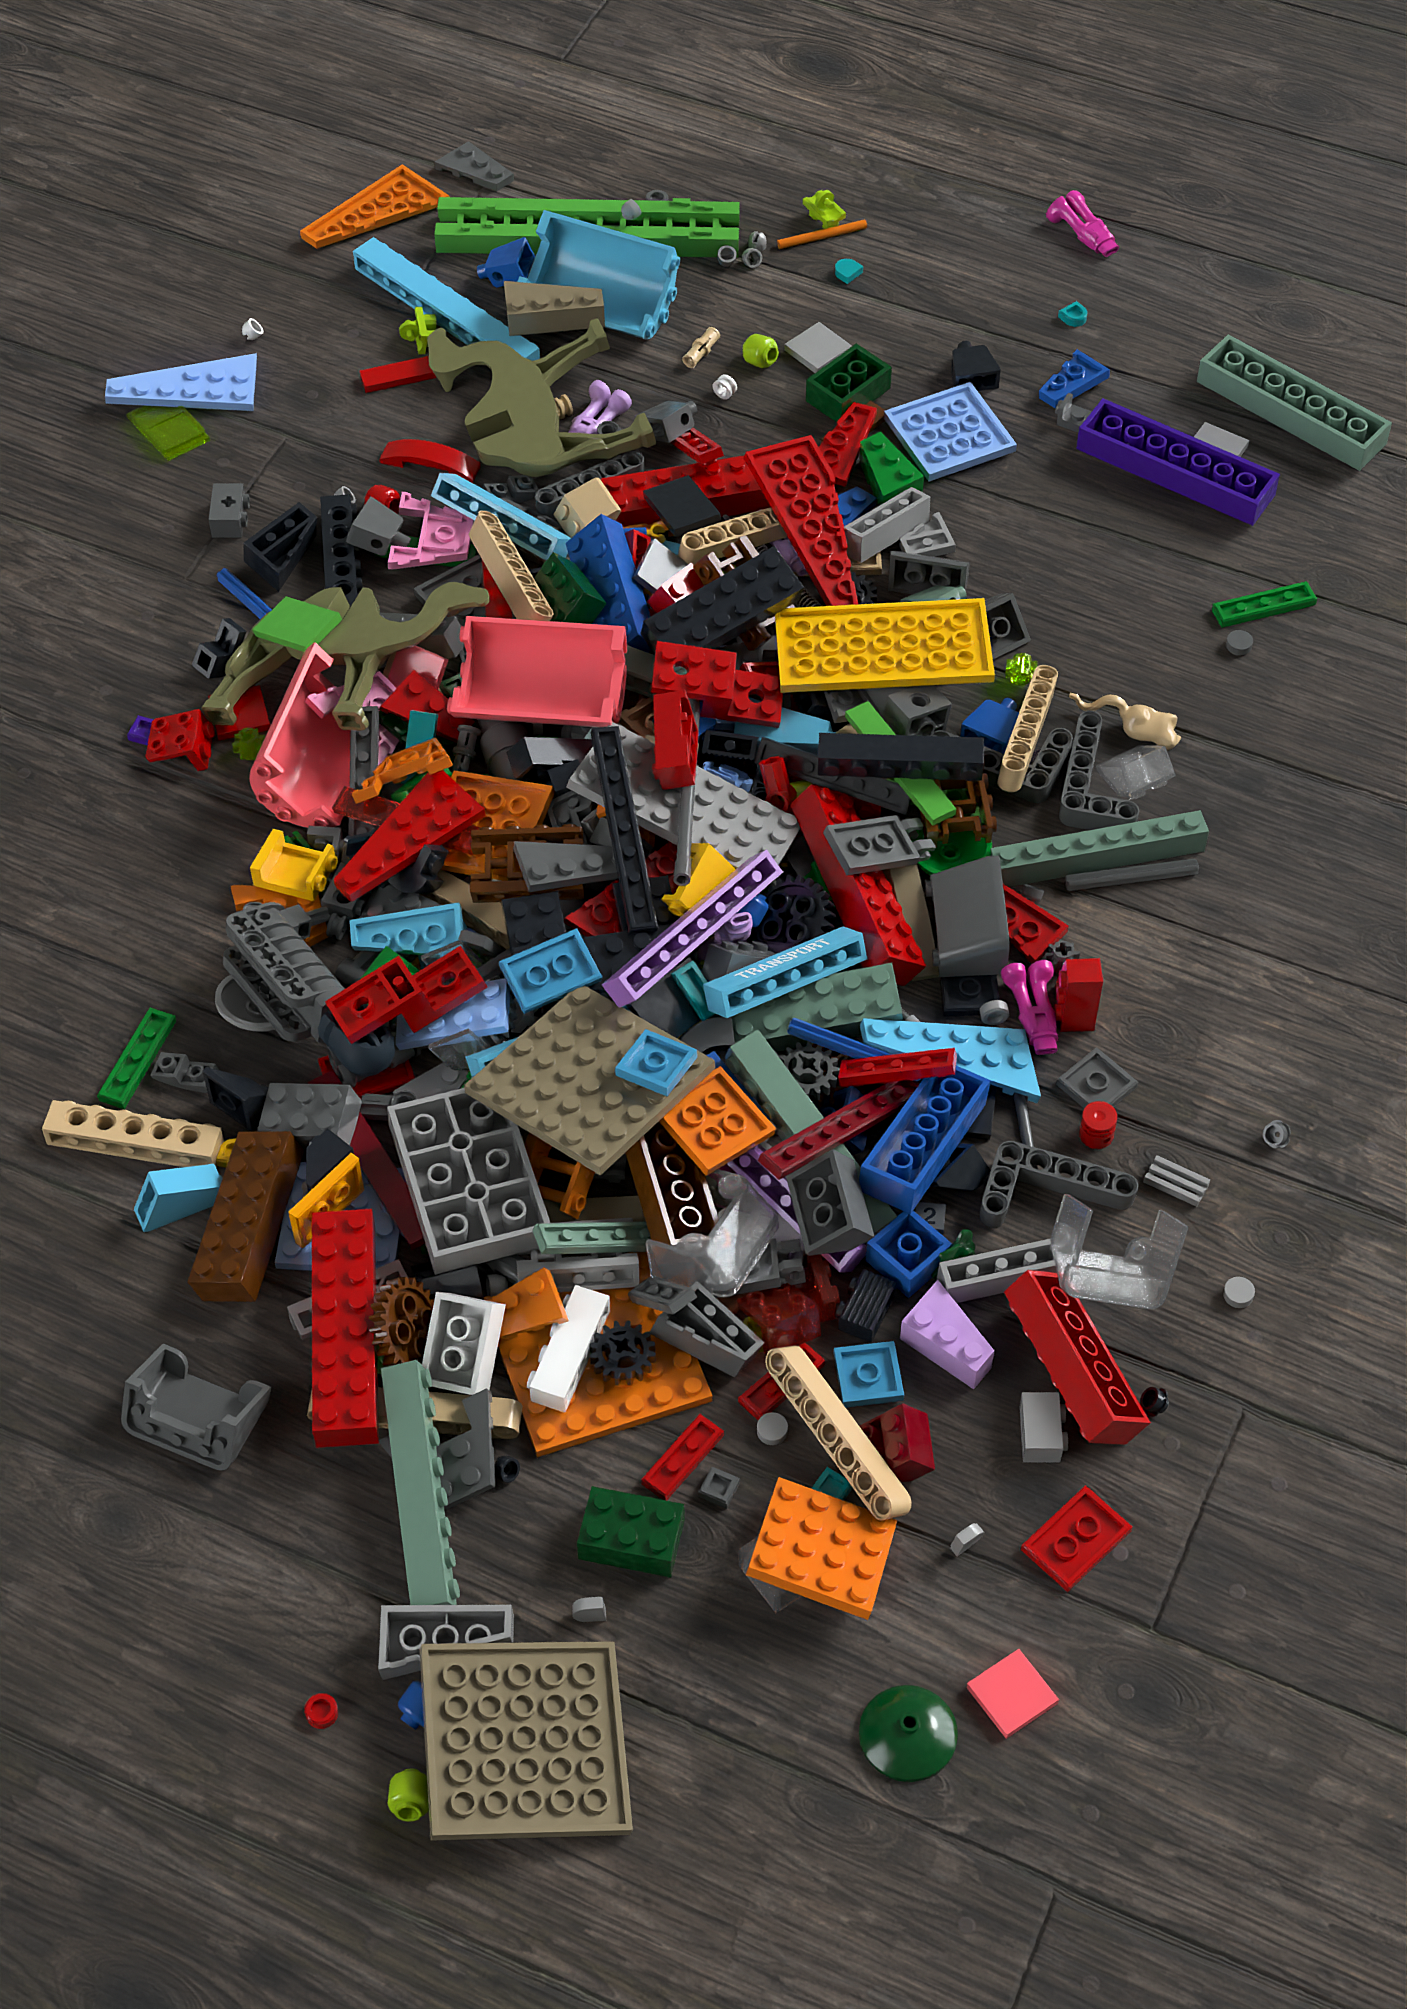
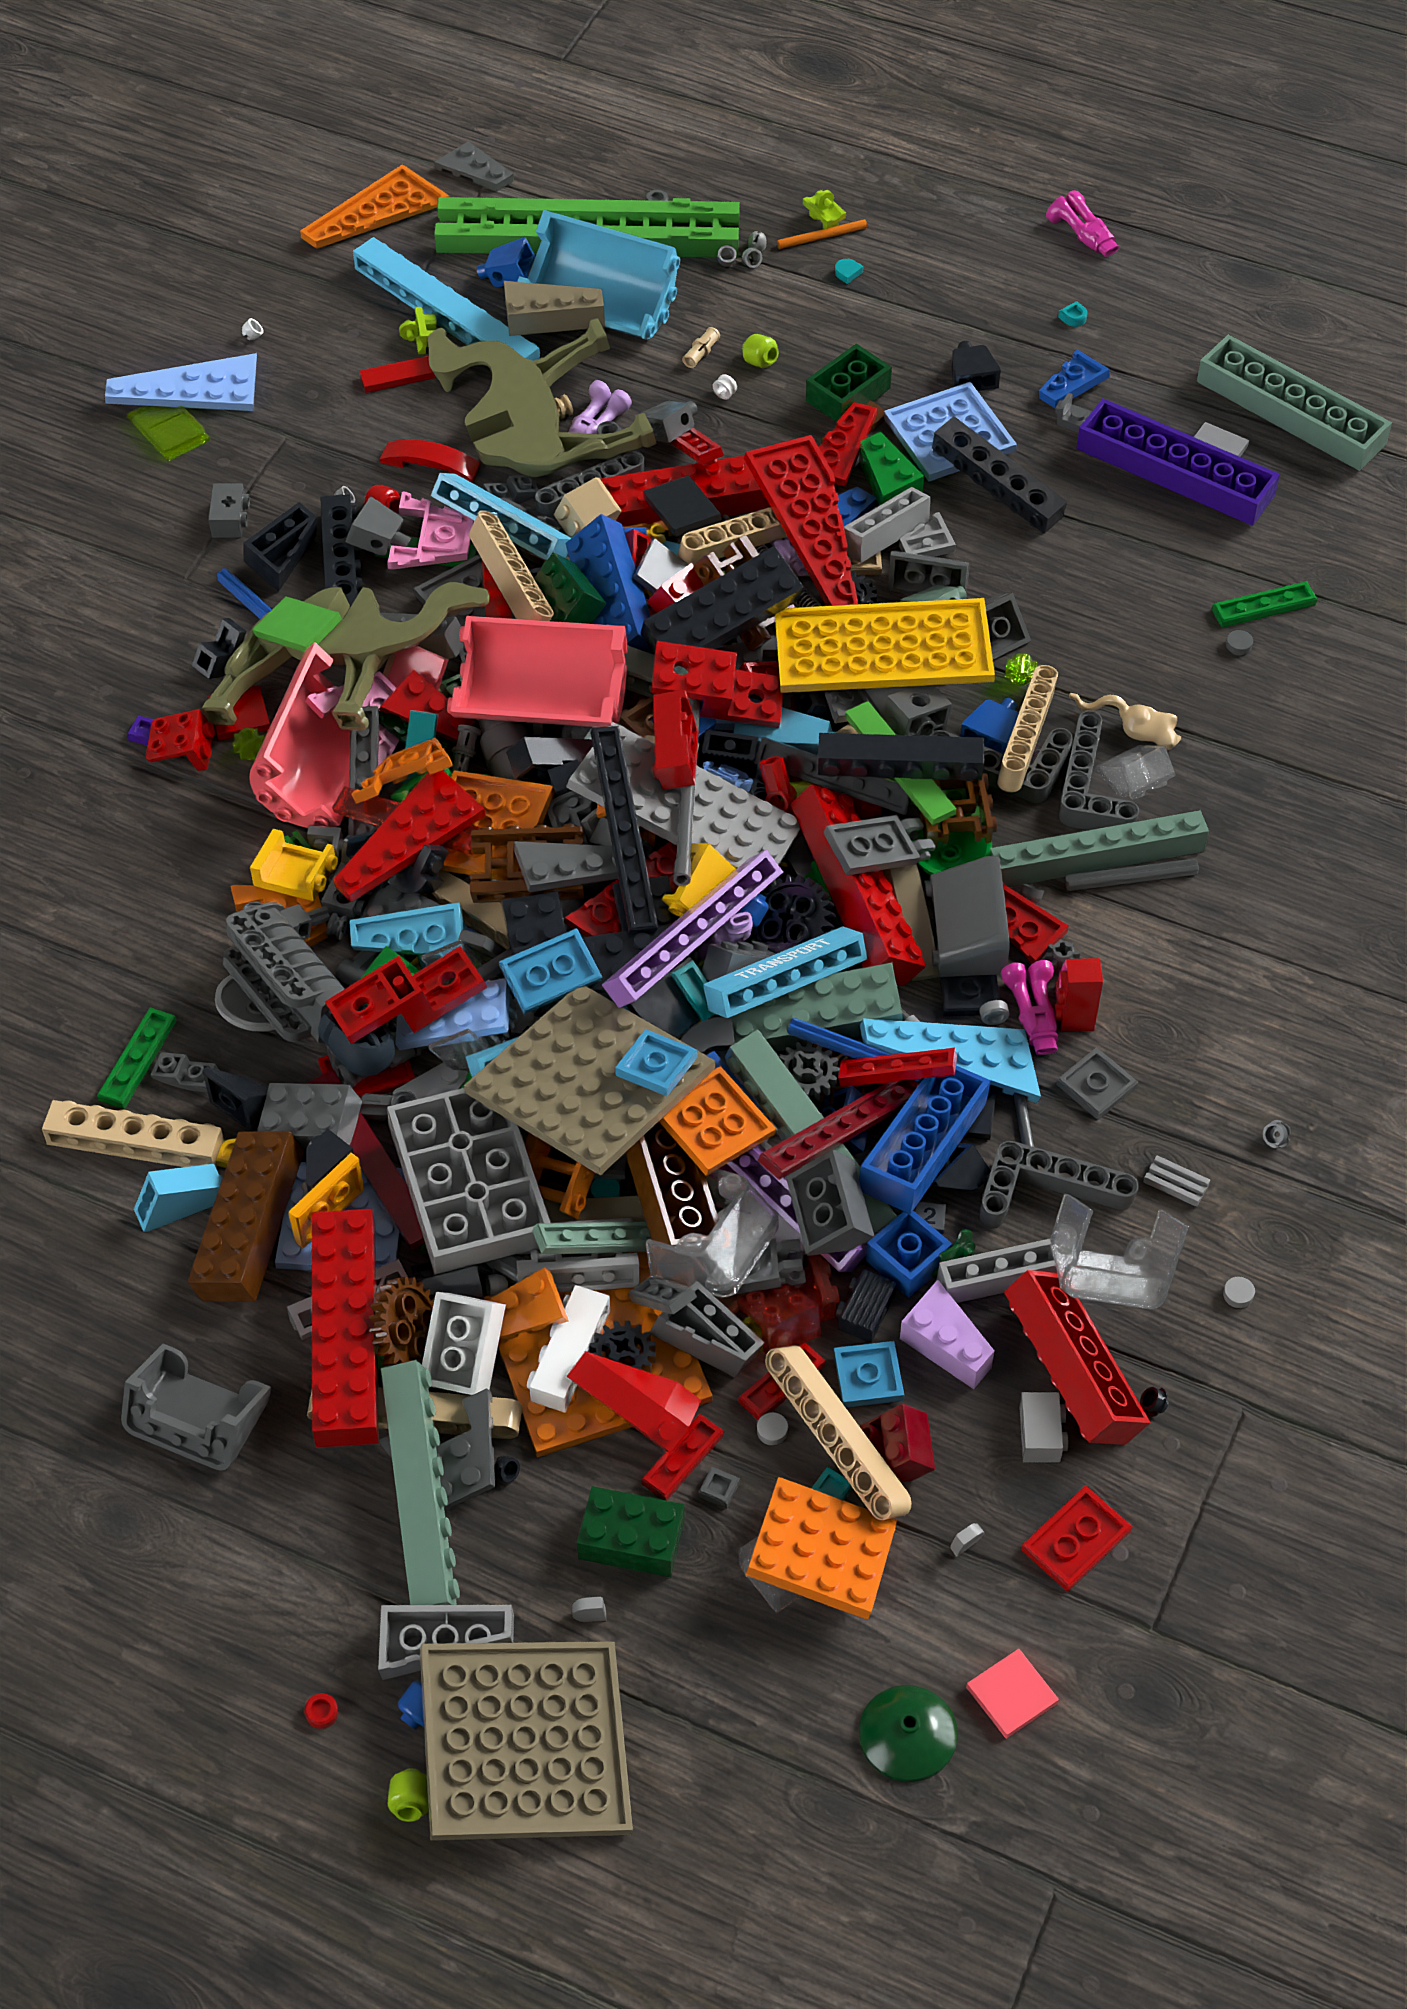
light grey hinge [621,199,641,220] -> none
light grey tile [784,322,852,373] -> none
red piece [1079,1101,1117,1149] -> none
none -> red wedge [566,1351,701,1452]
none -> teal tile [591,1179,620,1198]
none -> black brick [931,416,1067,534]

